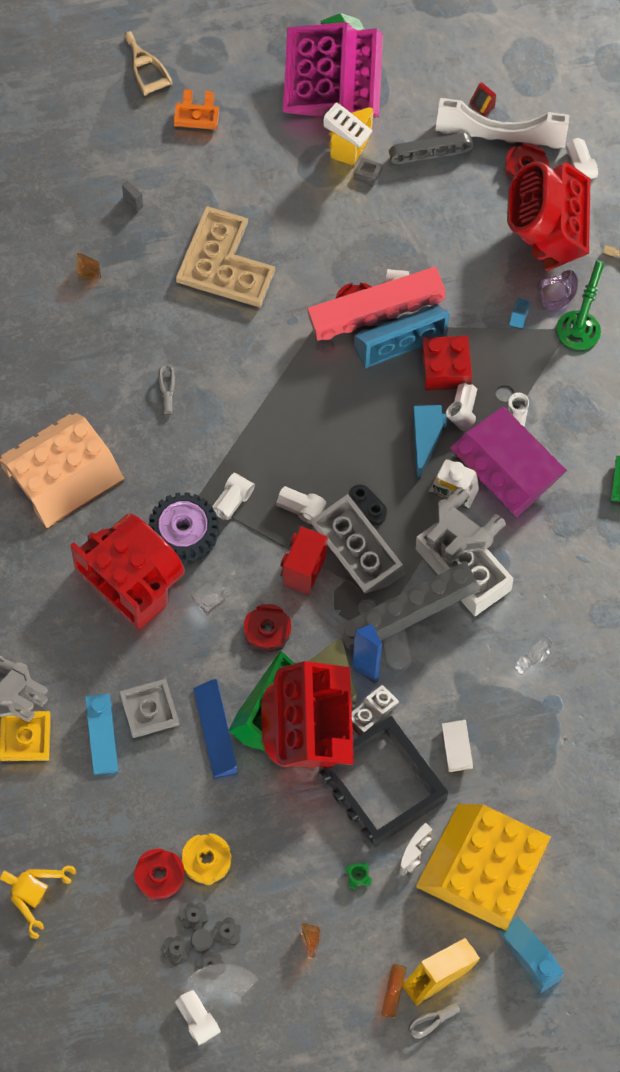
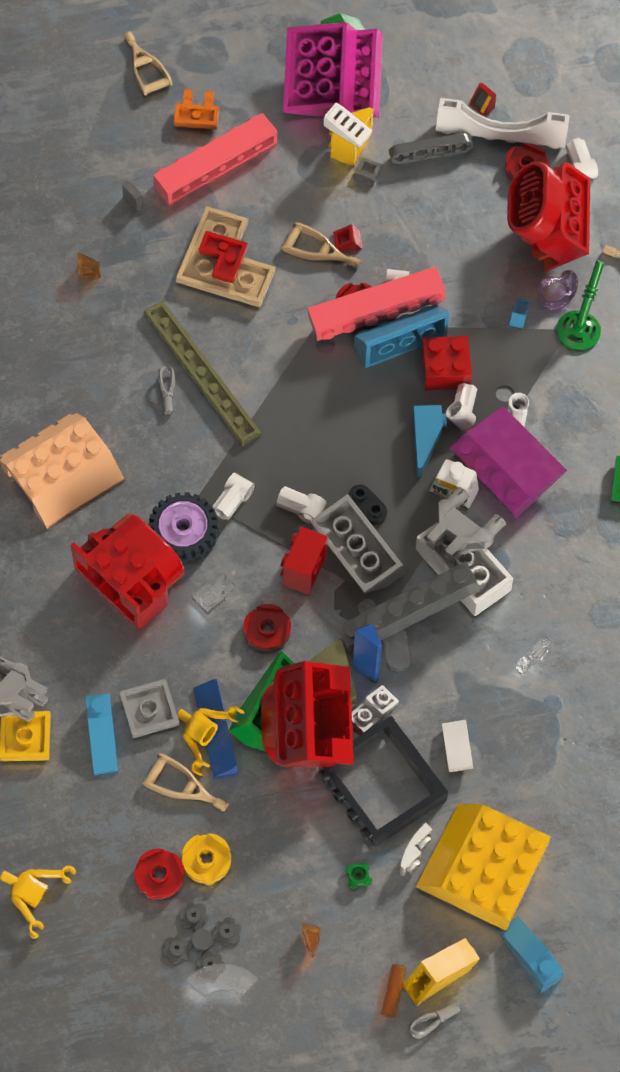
white piece [175,991,221,1046] -> none
none -> tan piece [142,753,229,812]
none -> olive tile [144,300,261,447]
none -> coral brick [153,113,277,205]
none -> yellow piece [177,706,244,777]
none -> red plate [198,231,248,284]
none -> tan piece [281,222,361,268]
none -> red slope [333,224,362,252]

